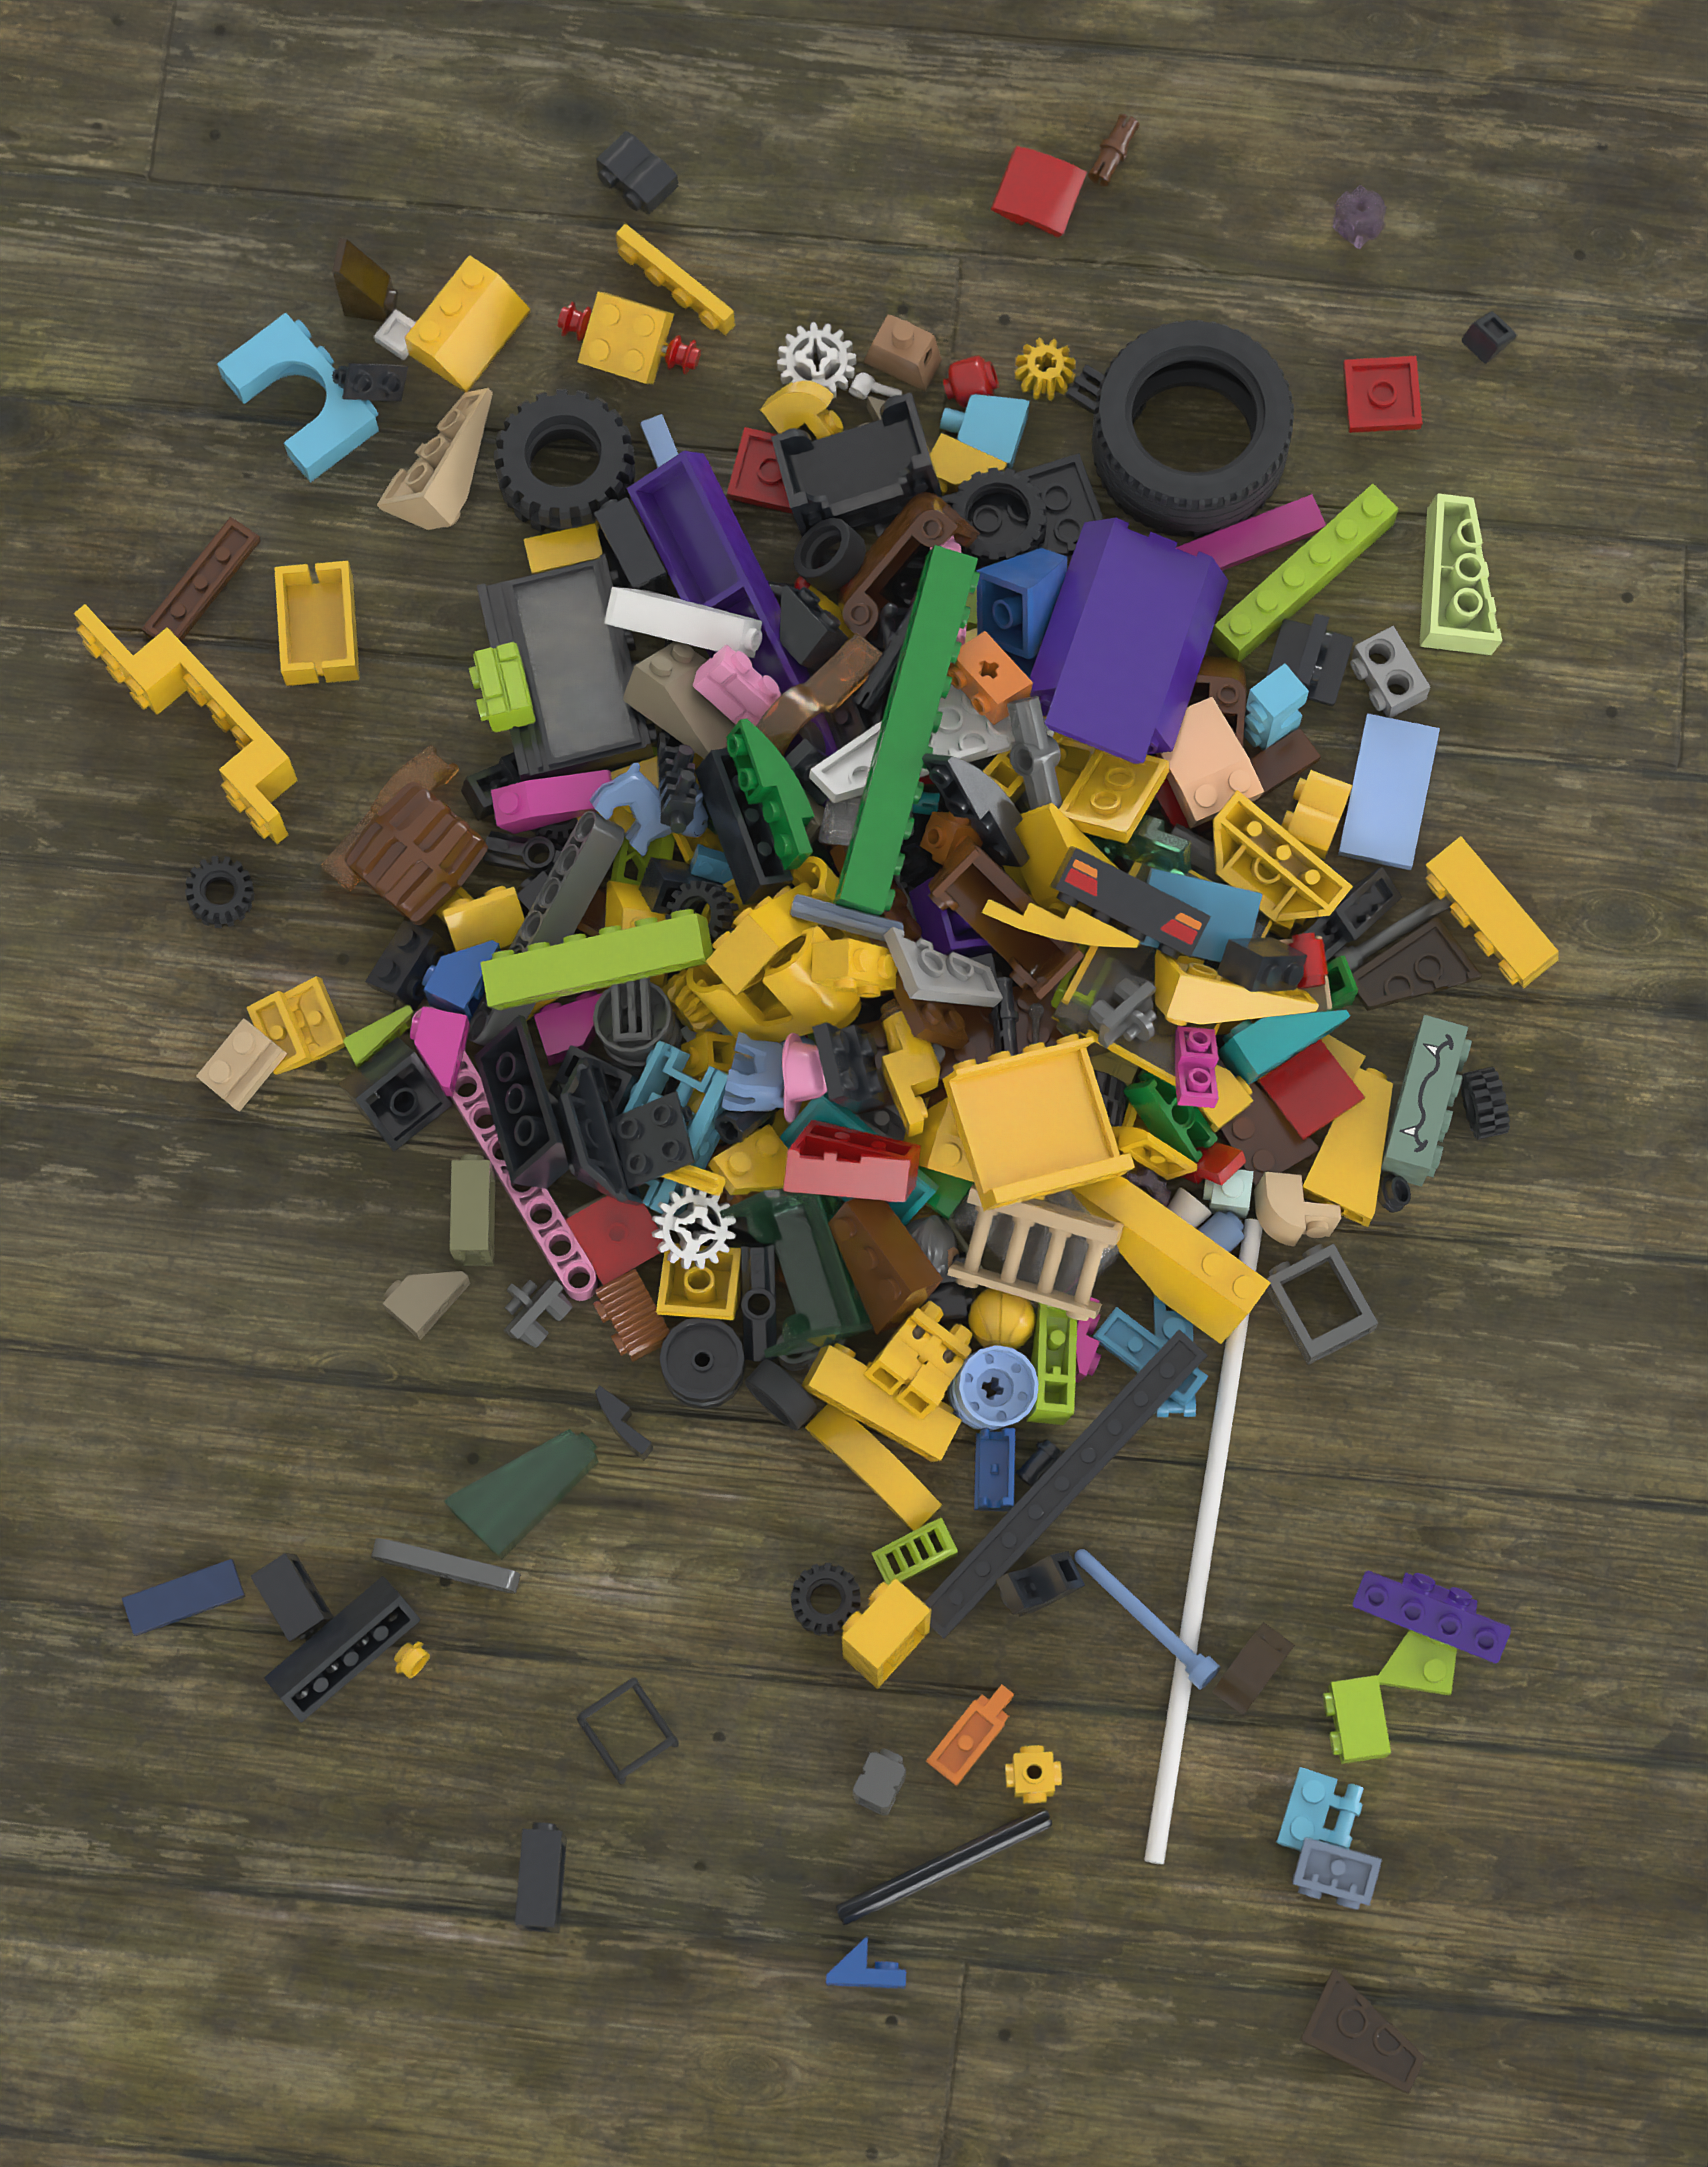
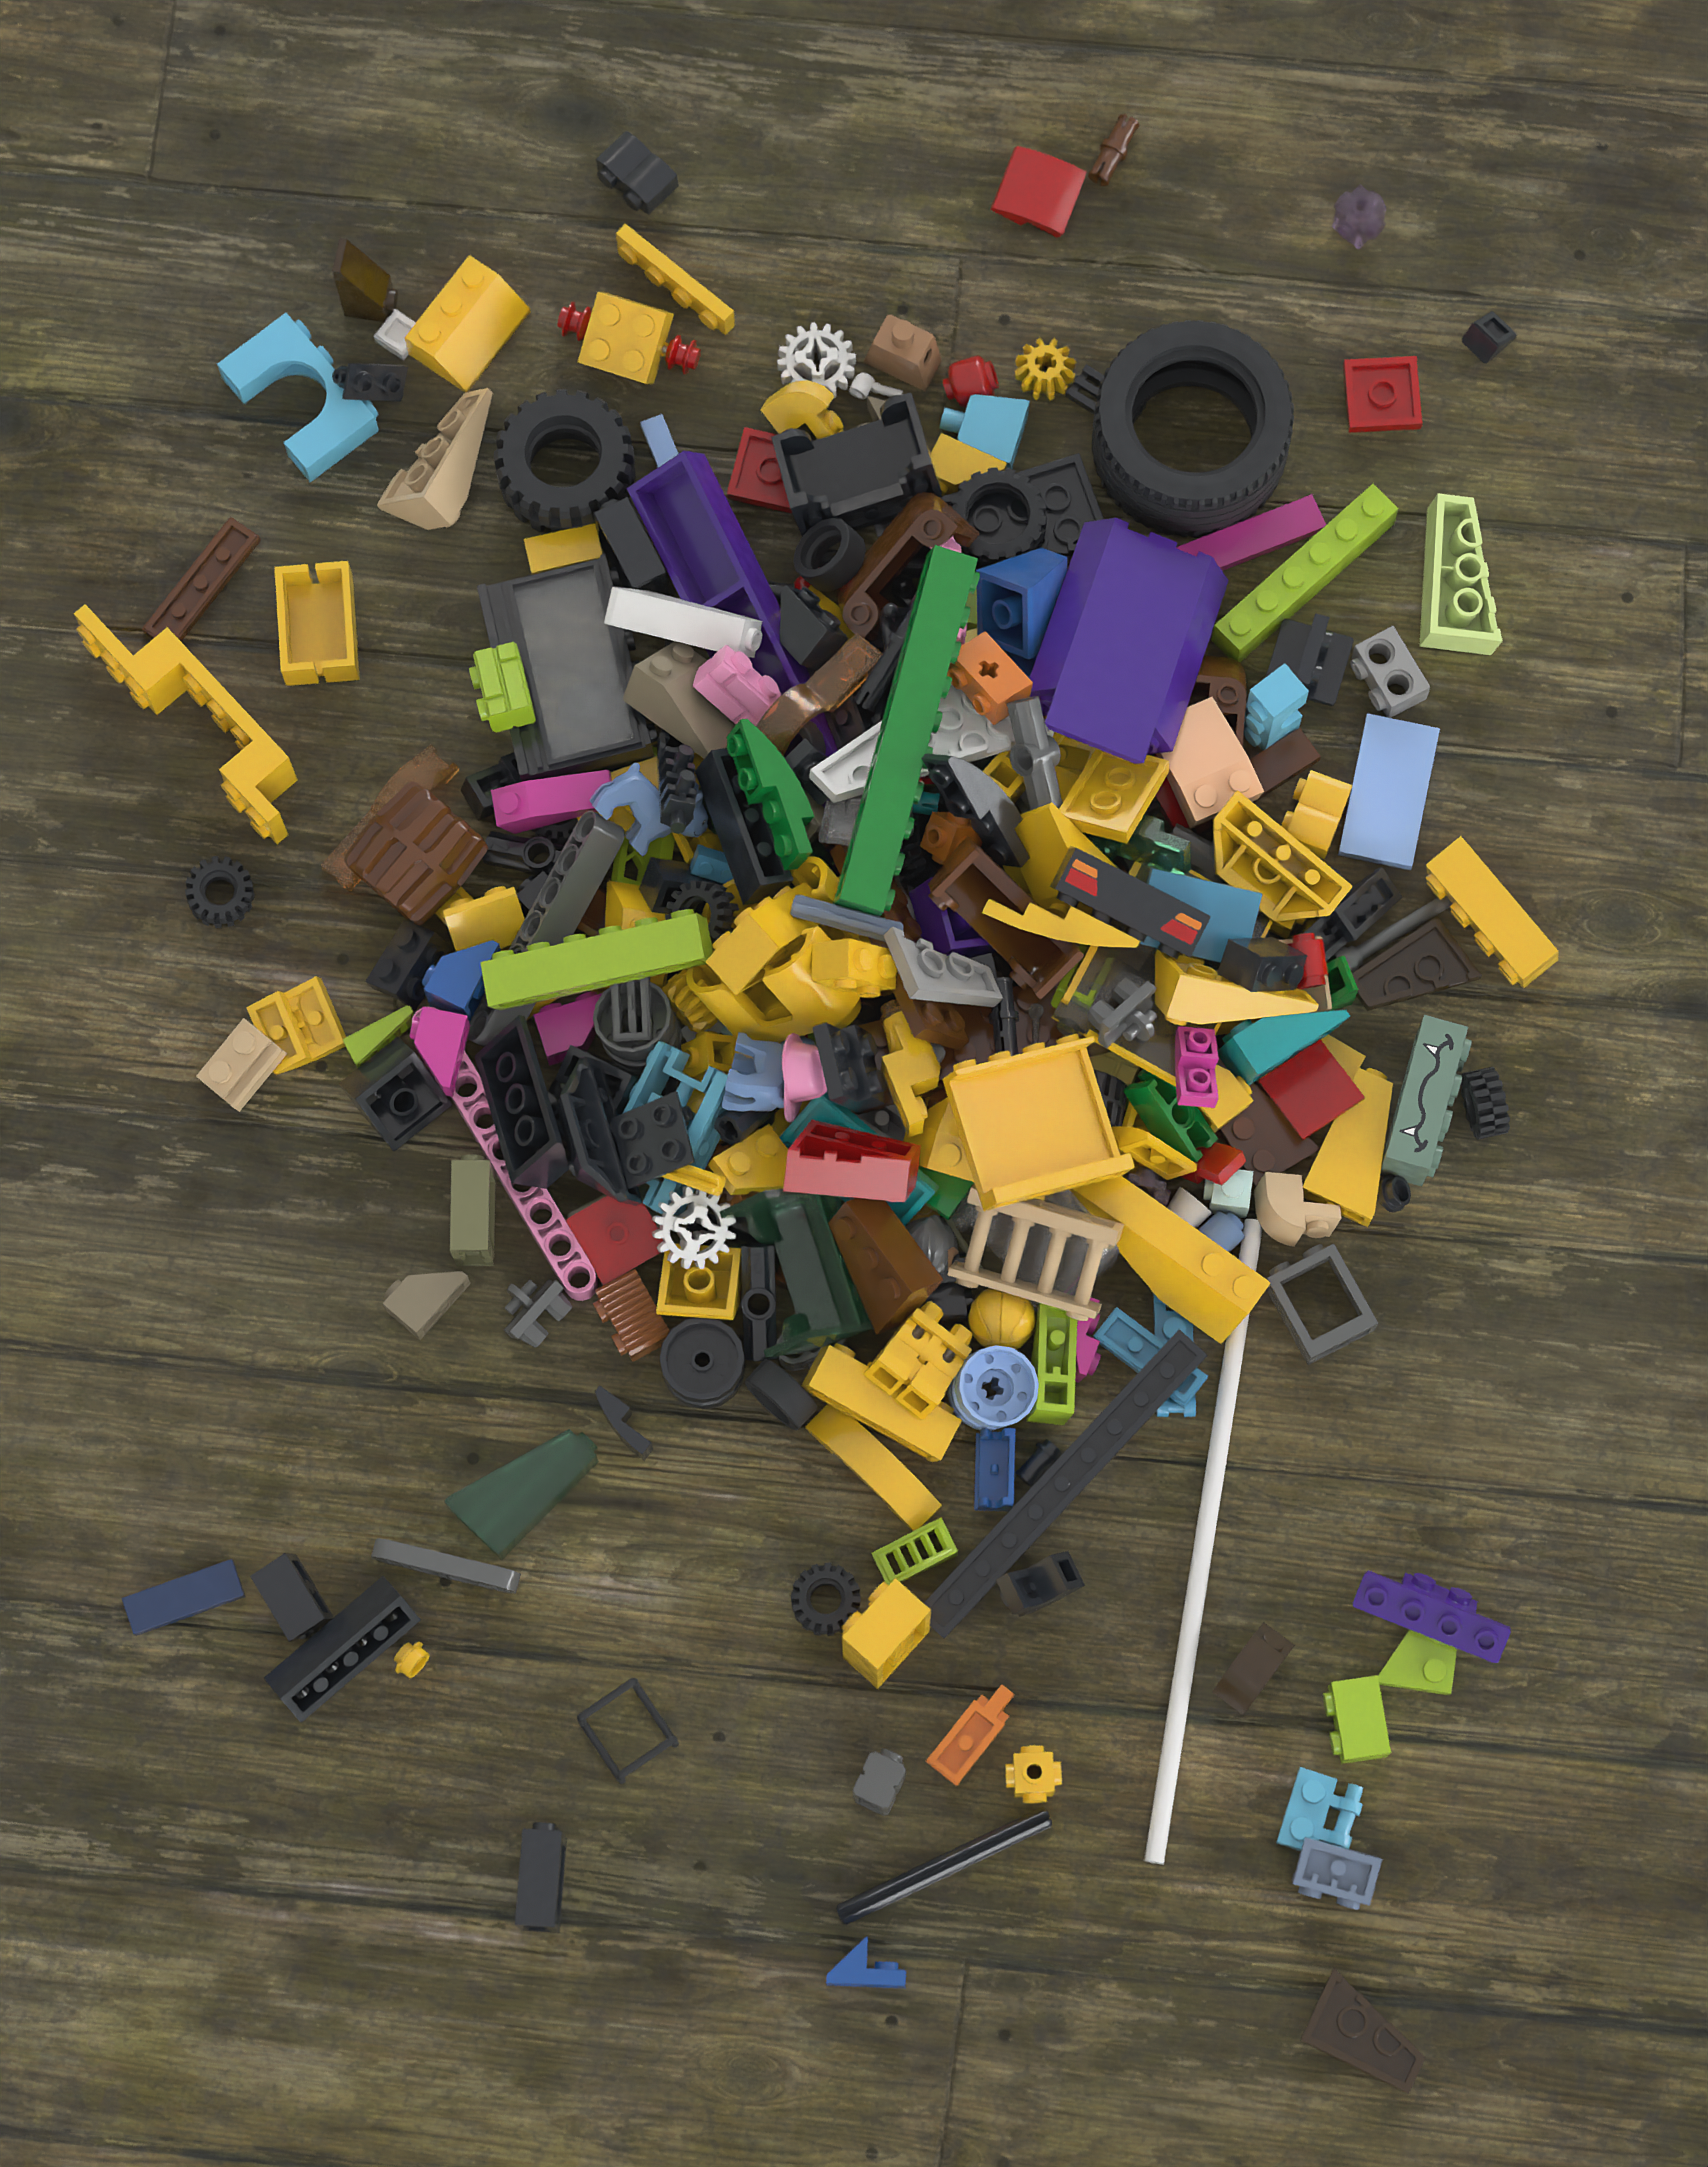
medium blue piece [1074,1549,1221,1690] -> none

